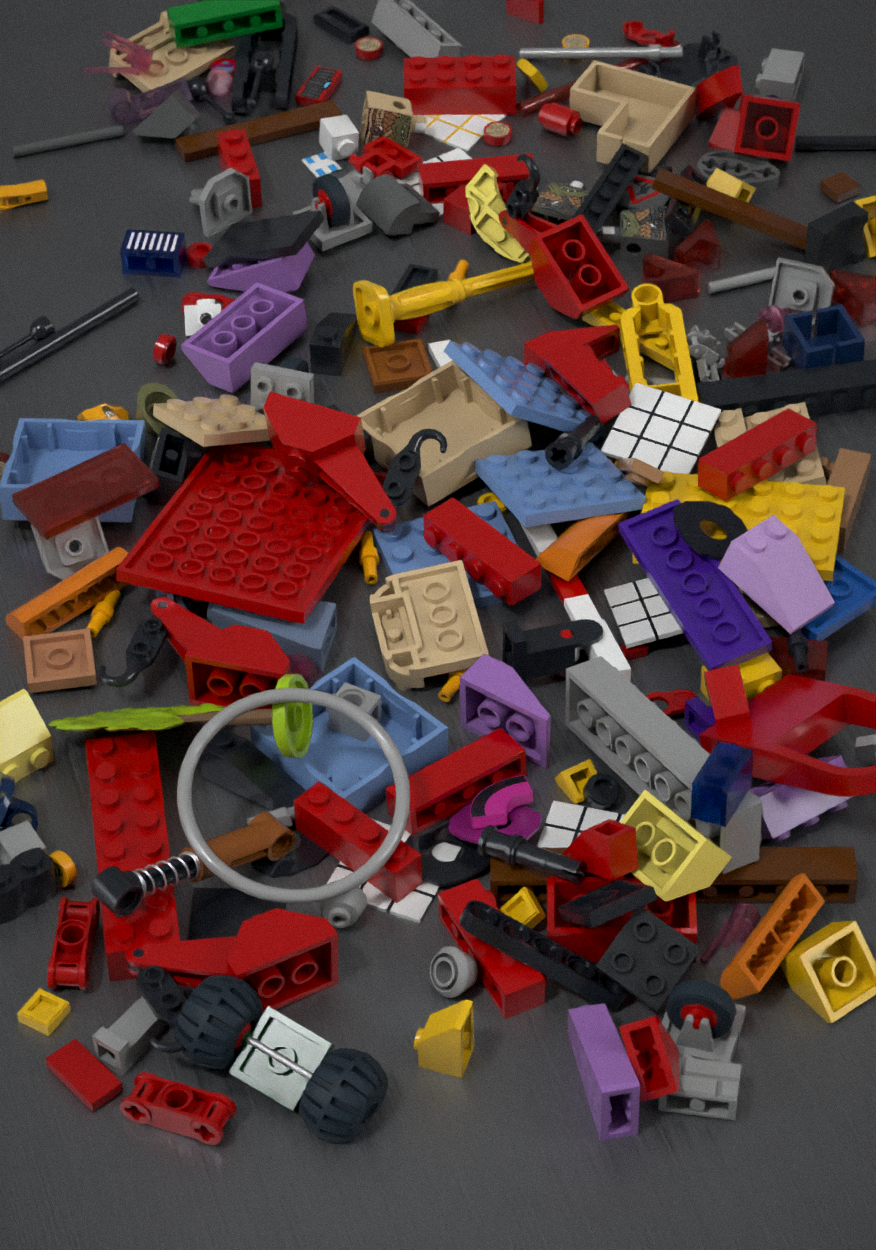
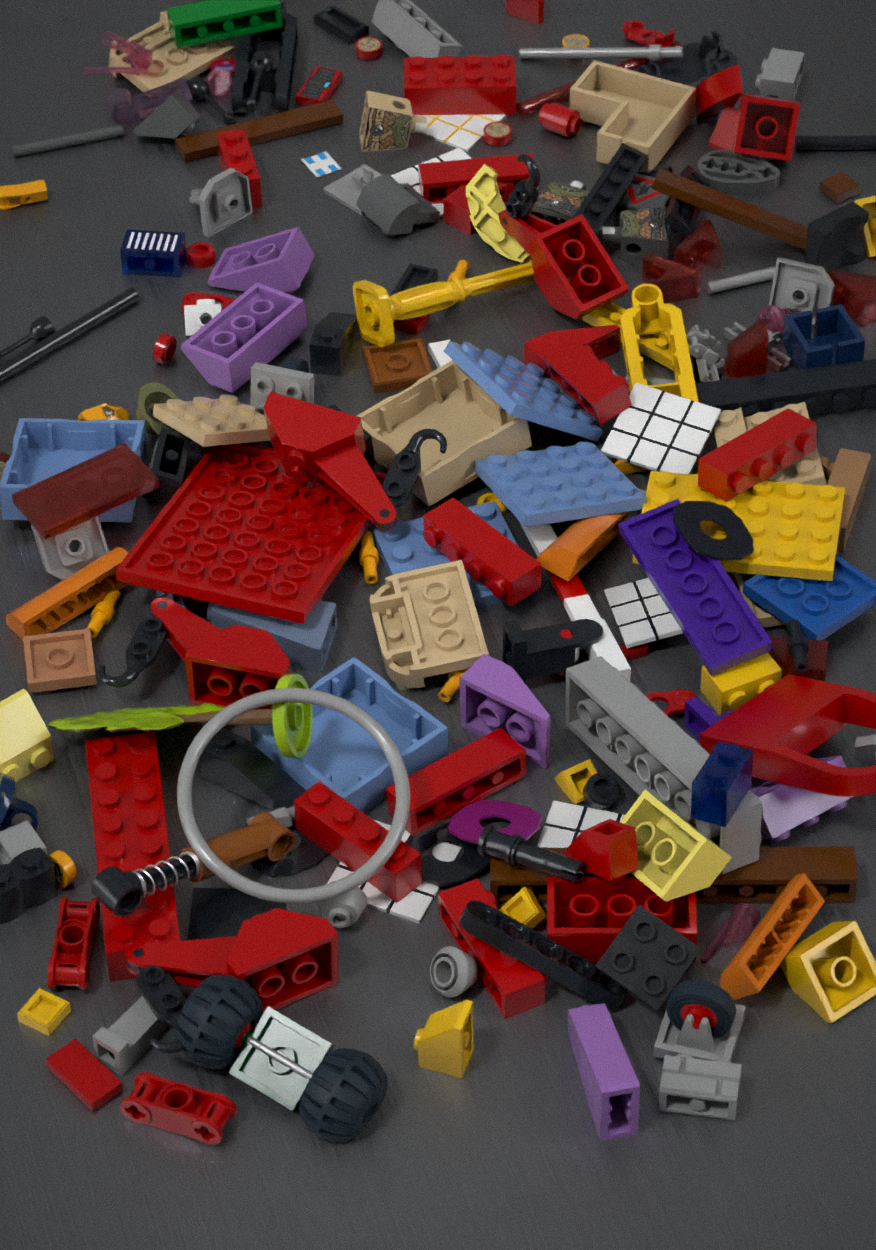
black tile [203,210,324,267] -> none
clear pink tile [287,653,318,685] -> none
plate [292,174,373,251] -> none
white brick [319,115,359,161] -> none
light grey brick [326,682,382,742] -> none
red plate [348,136,423,180] -> none
dark pink tile [470,775,533,829] -> none
yellow tile [515,58,548,93] -> none
black pin [545,416,603,469] -> none
black tile [558,879,657,928] -> none
medium nougat plate [616,458,664,487] -> none
red slope [619,1015,680,1102] -> none
red slope [704,664,751,725] -> none
yellow brick [706,168,756,203] -> none
lavender slope [718,515,835,635] -> none

